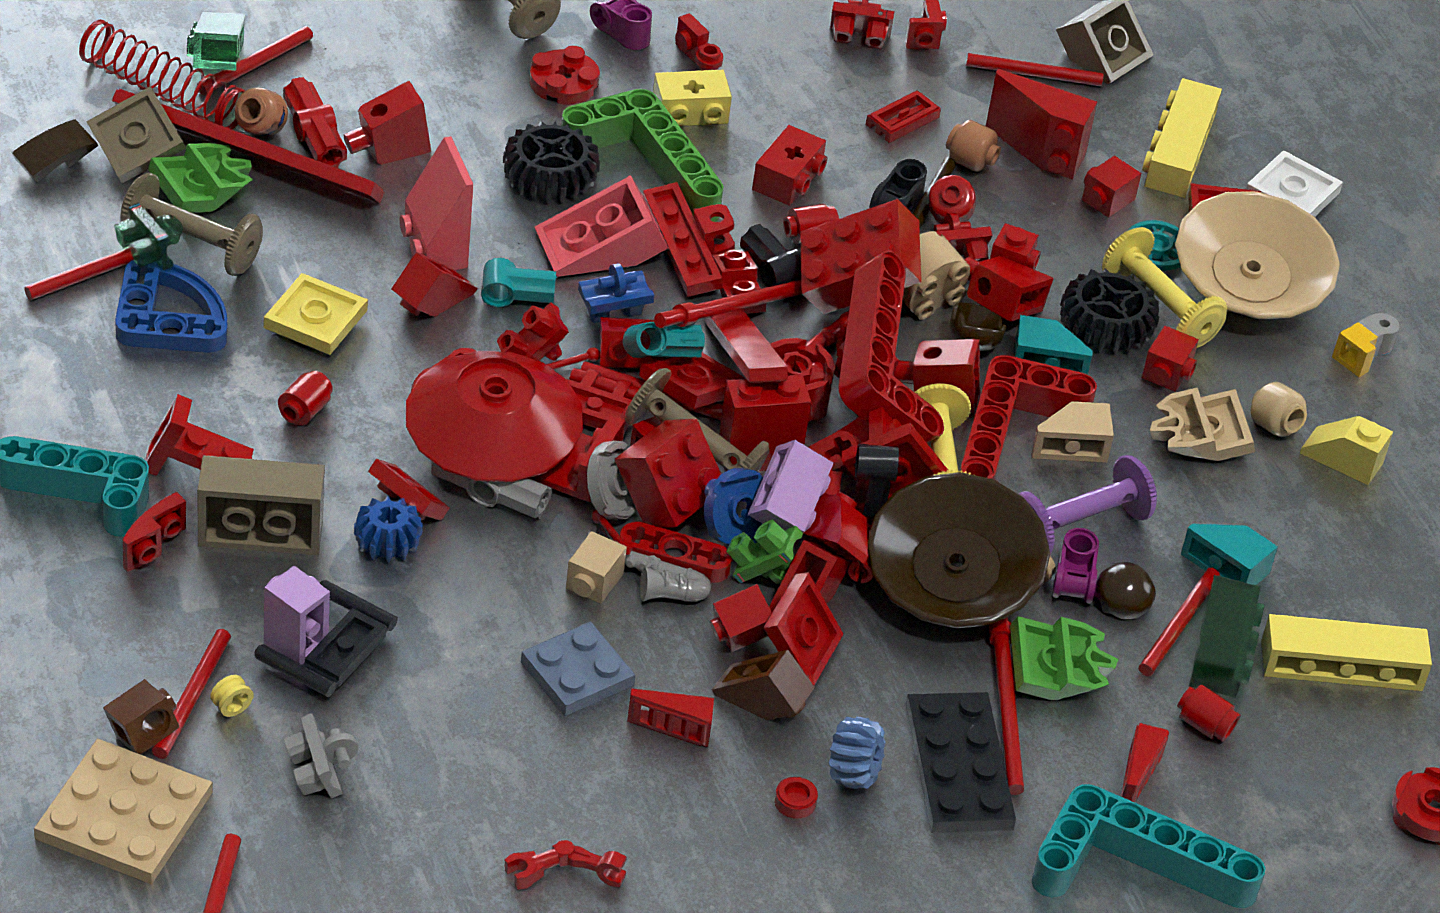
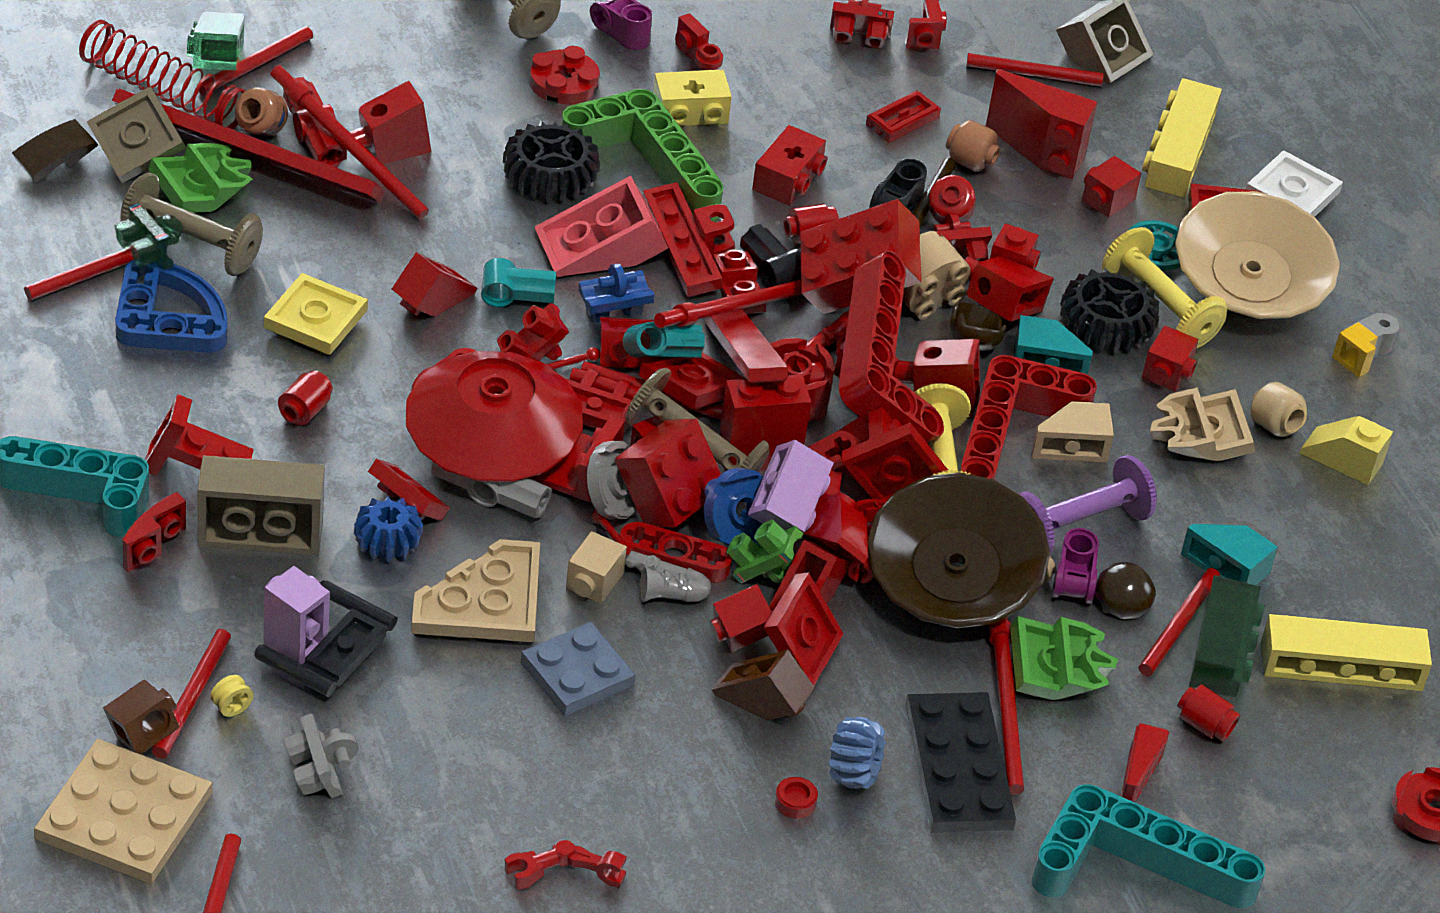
coral slope [400,136,473,270] -> none
red slope [627,688,714,747] -> none
black piece [852,444,899,517] -> none
none -> red bar [270,65,429,220]
none -> tan plate [411,539,540,642]

